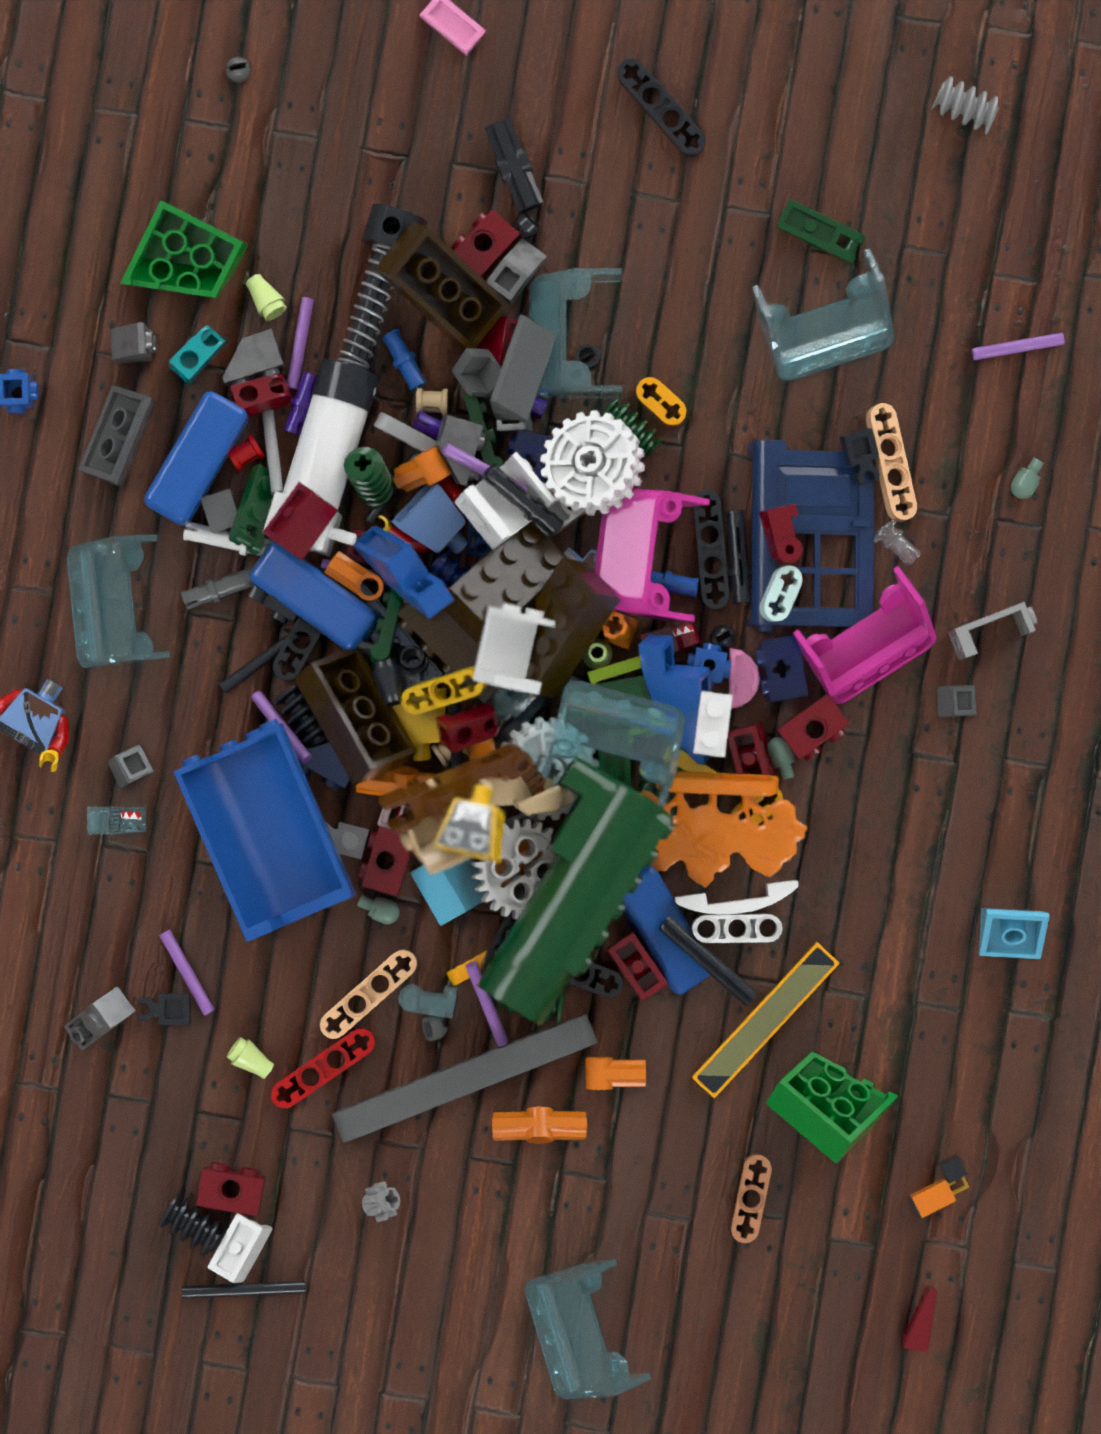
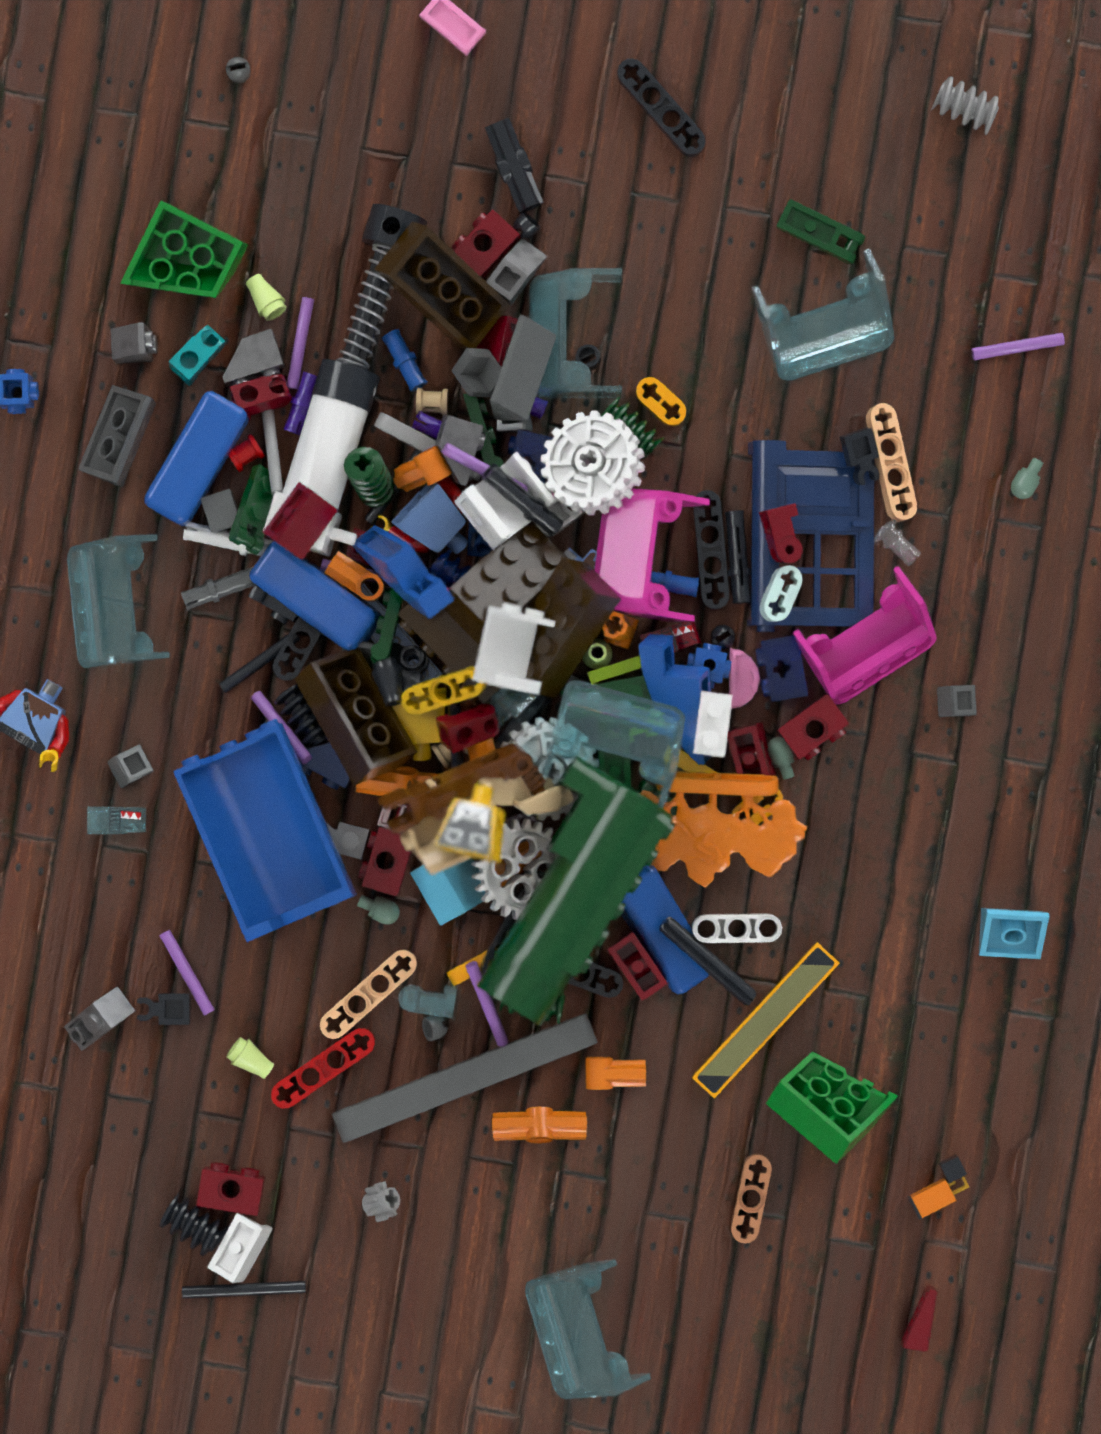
white slope [674,880,799,915] -> none
light grey panel [948,602,1037,660] -> none

